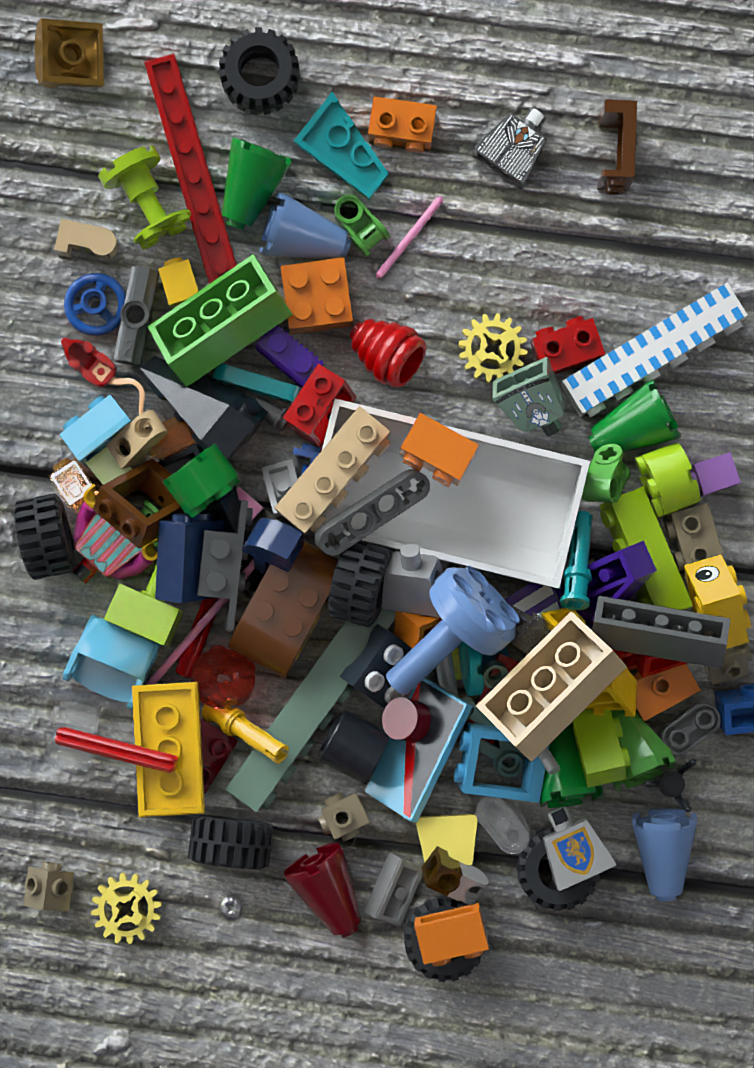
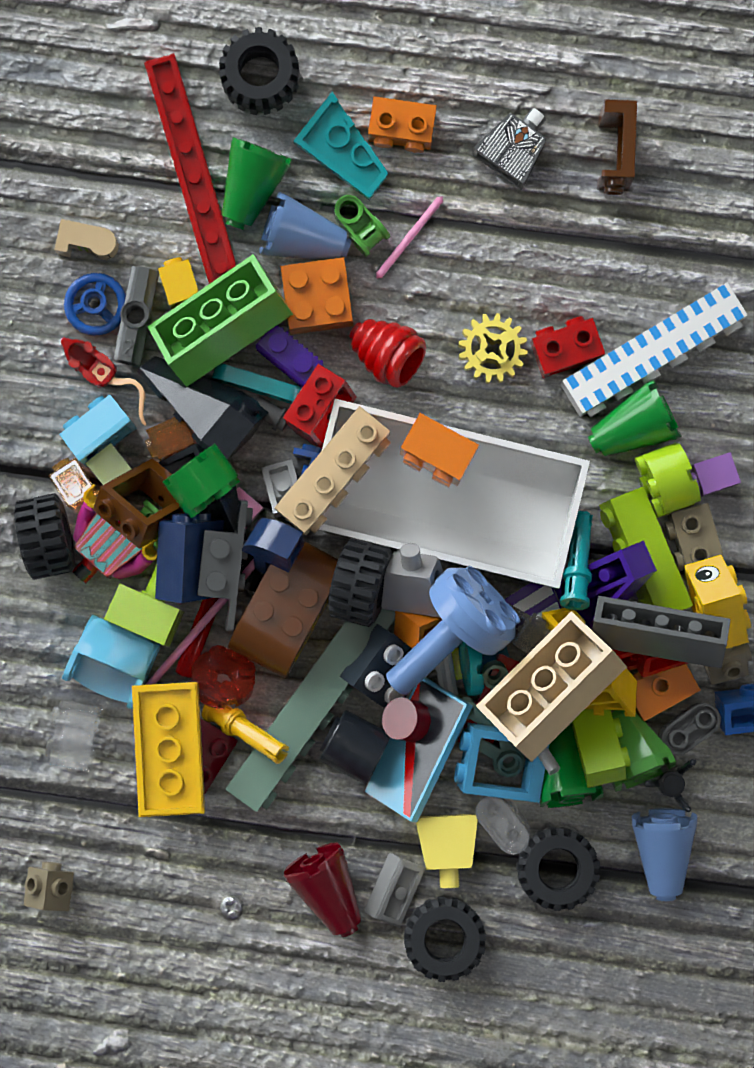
pearl gold slope [35,18,104,88] -> none
red axle [55,727,178,773] -> none
light yellow gear [91,872,163,944] -> none
lime piece [98,145,191,250] -> none
tan leg [106,410,168,469] -> none
black tyre [188,815,274,870] -> none
dark grey beam [315,469,430,555] -> none
dark tan brick [318,792,370,842] -> none
orange brick [414,903,489,966] -> none
leg [421,846,489,904] -> none
sand green torso [492,357,564,436] -> none
torso [543,806,617,891] -> none
bright green piece [581,444,631,503] -> none

